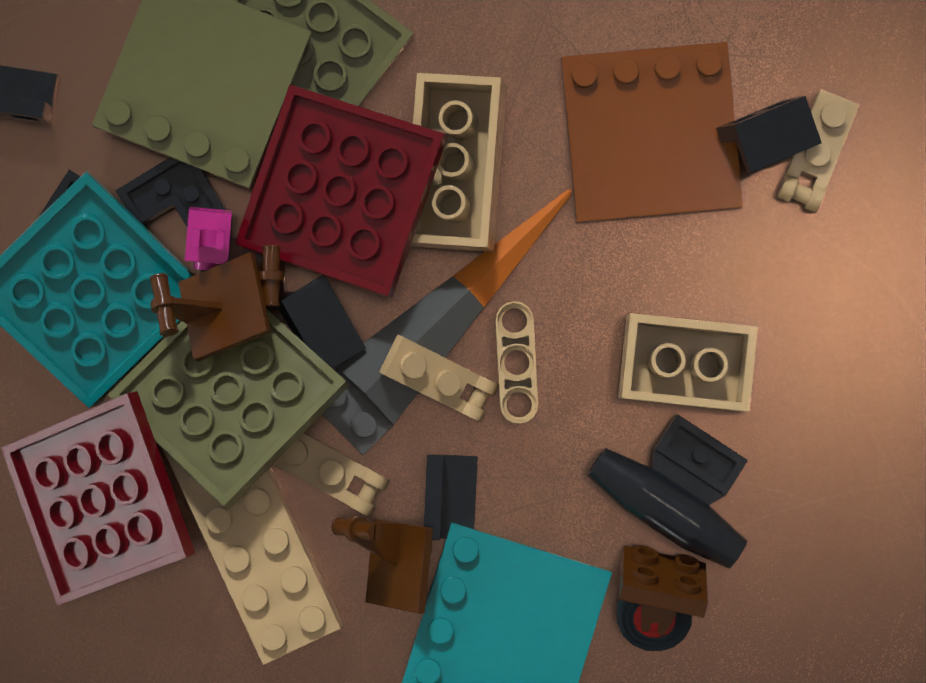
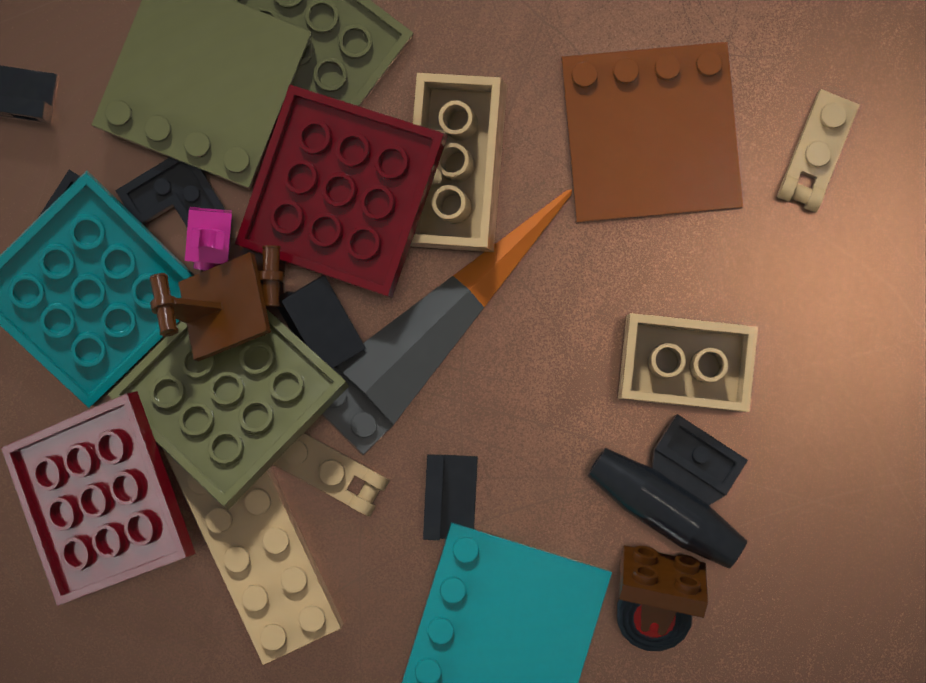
reddish brown plate [331,516,433,614] -> none
tan plate [379,334,499,422] -> none
tan beam [495,301,538,424] -> none
black panel [716,96,822,173] -> none

